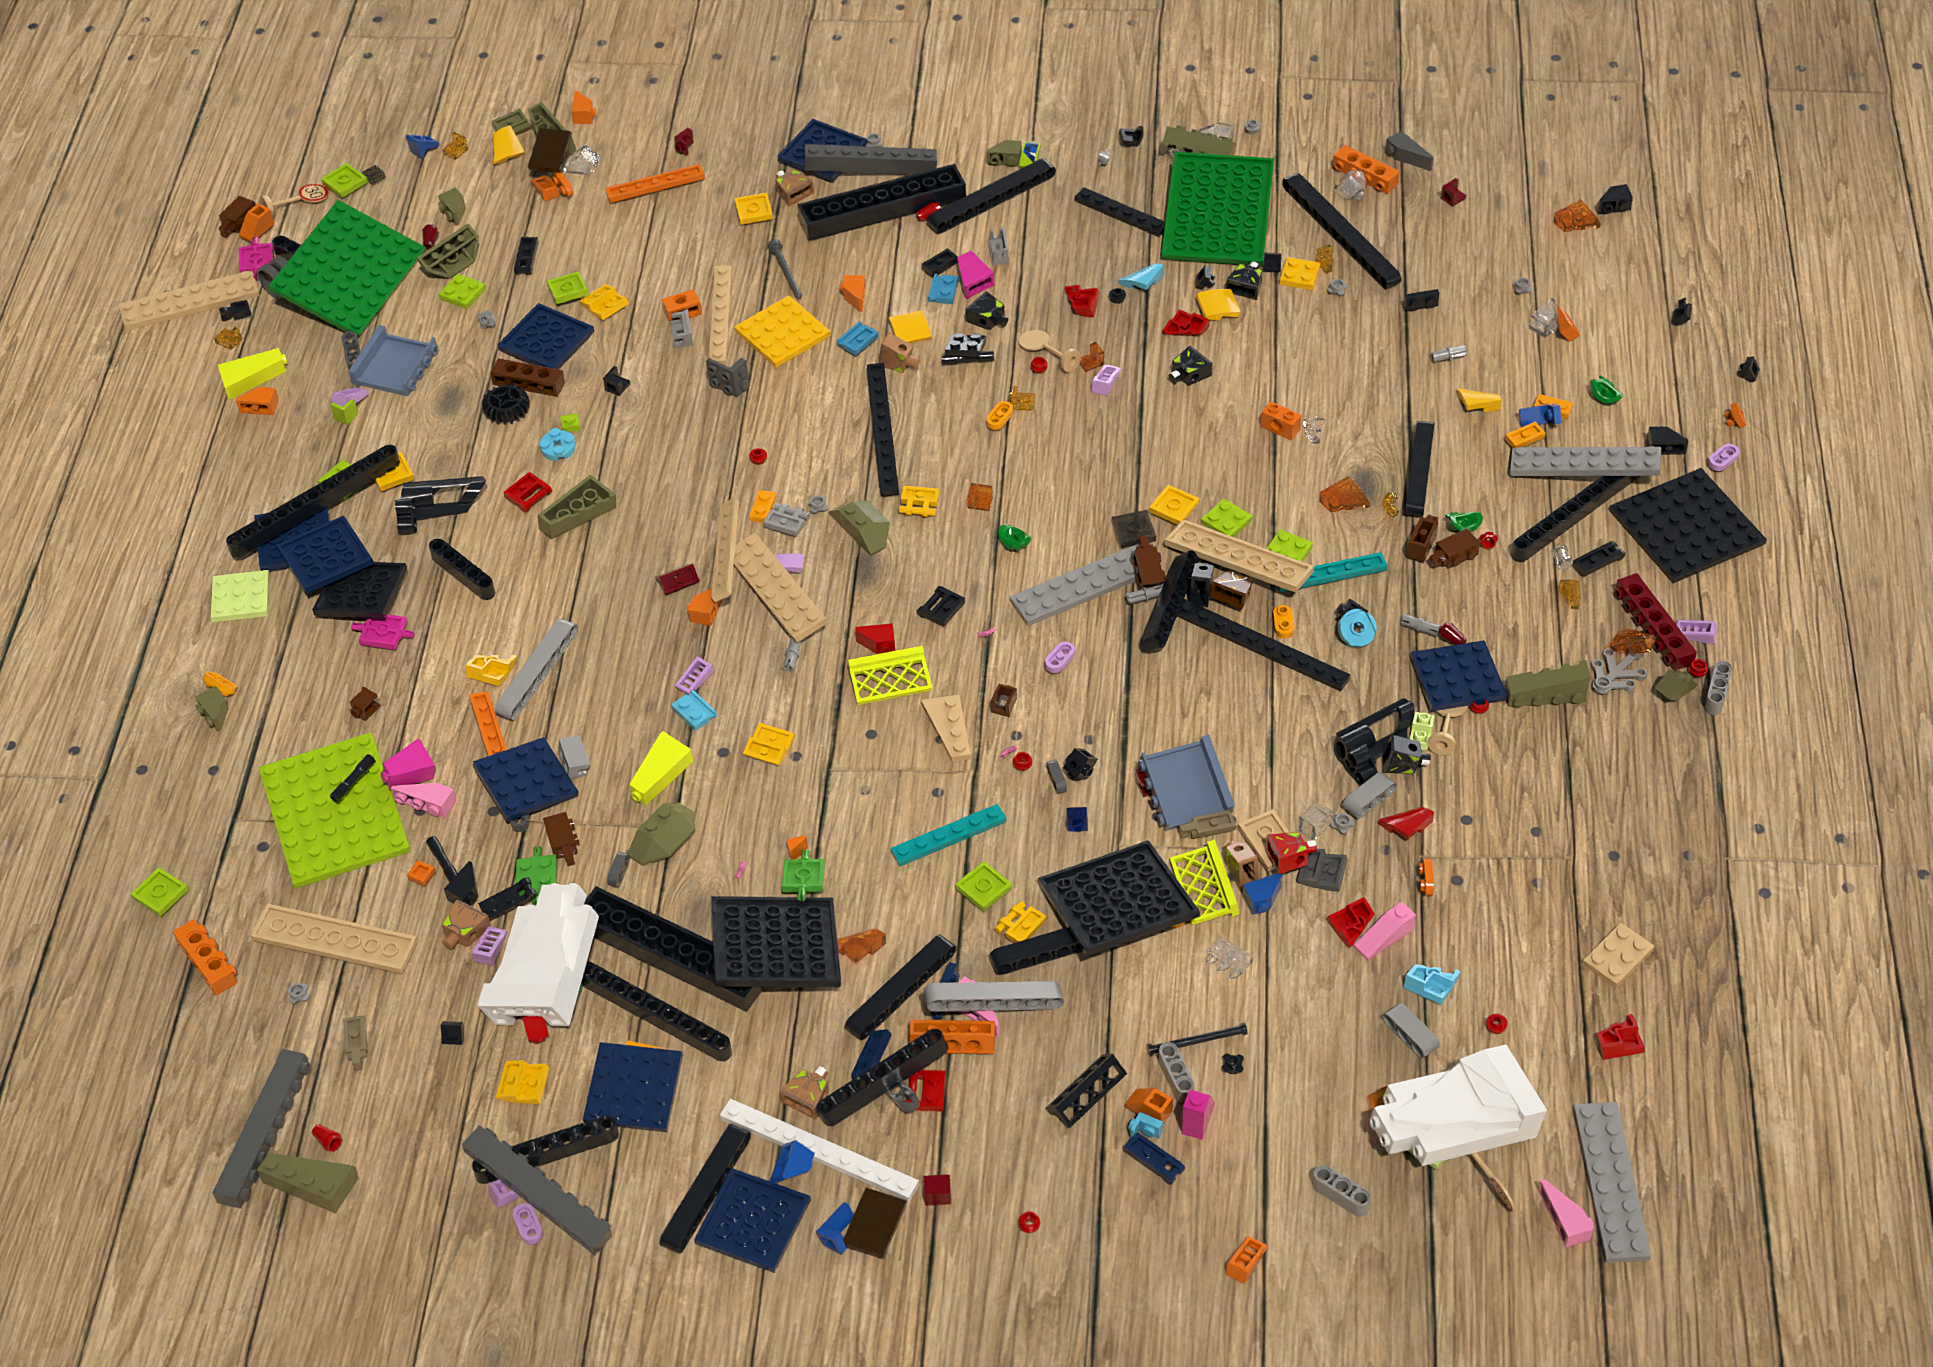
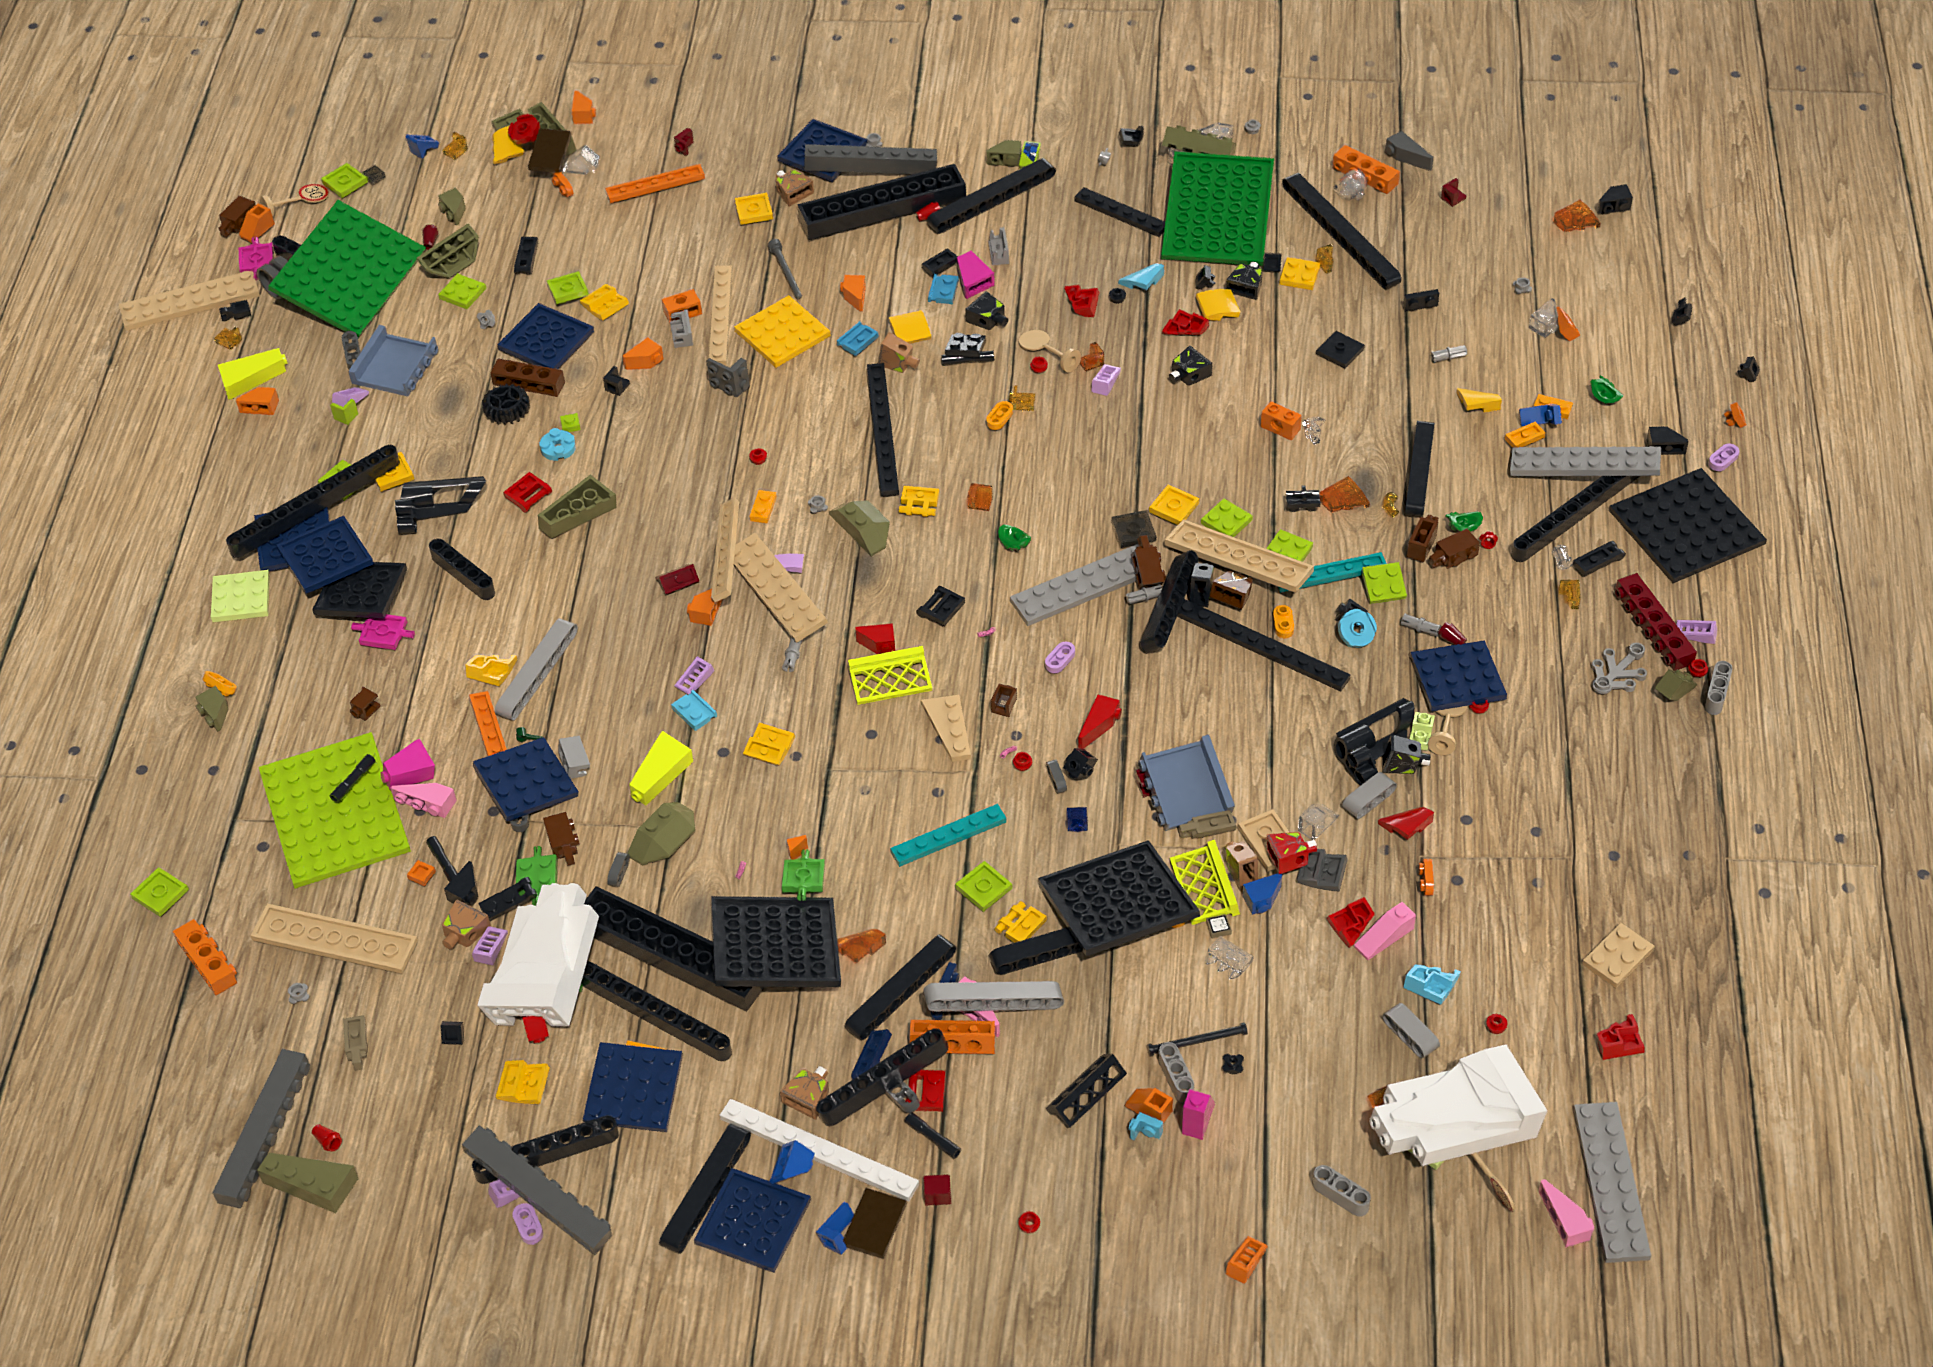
orange slope [531,175,559,202] -> none
light grey plate [763,503,810,537] -> none
dark blue plate [1124,1132,1185,1185] -> none
light grey plate [1328,279,1347,295] -> none
light grey plate [1331,813,1355,834] -> none
olive wedge [1505,660,1590,707] -> none
clear orange slope [1610,628,1656,654] -> none
none -> red plate [508,114,540,145]
none -> dark green hand [516,727,543,743]
none -> orange slope [622,337,664,370]
none -> black piece [905,1112,961,1159]
none -> red slope [1078,694,1122,749]
none -> tile [1206,914,1232,938]
none -> black hips [1286,485,1321,512]
none -> black plate [1316,330,1365,369]
none -> lime plate [1361,562,1407,604]

